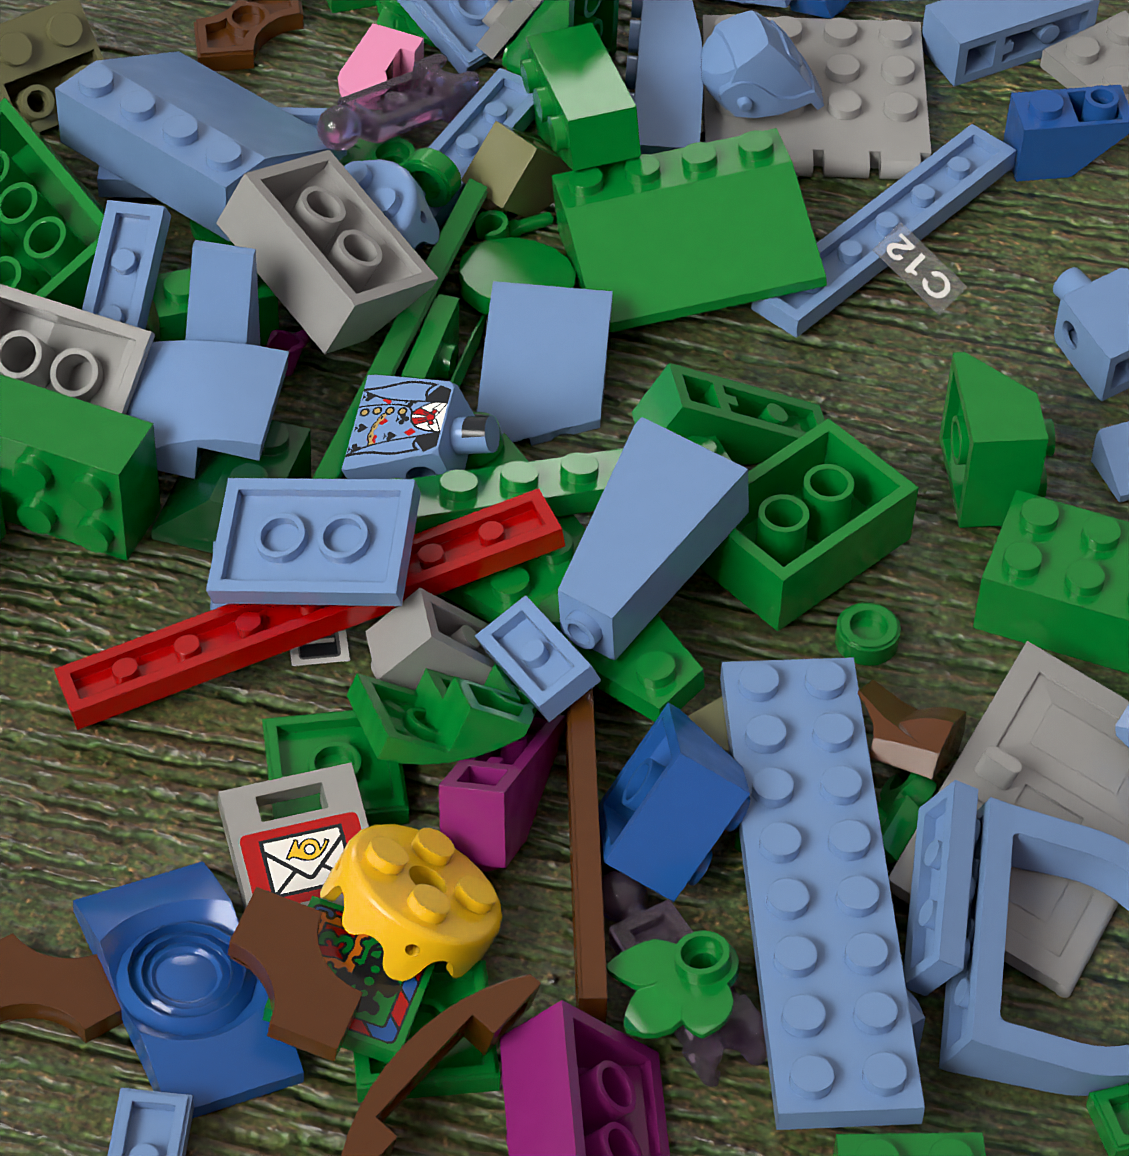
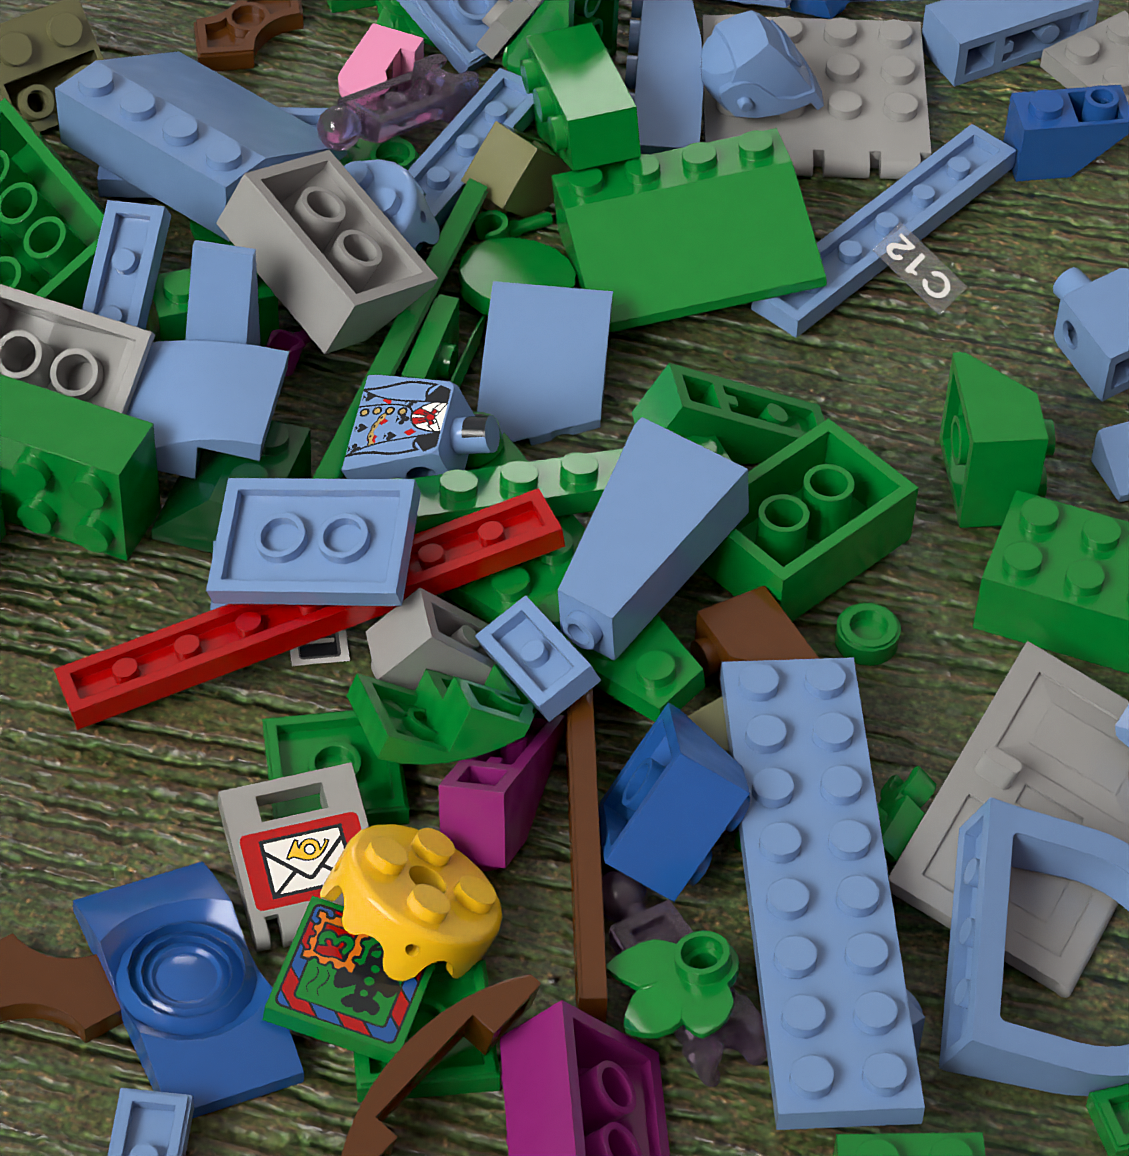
reddish brown tile [228,887,363,1062] -> none
green tile [402,148,461,207] -> none
reddish brown slope [857,680,966,779] -> none
medium blue plate [903,780,981,996] -> none
none -> reddish brown slope [690,585,819,692]

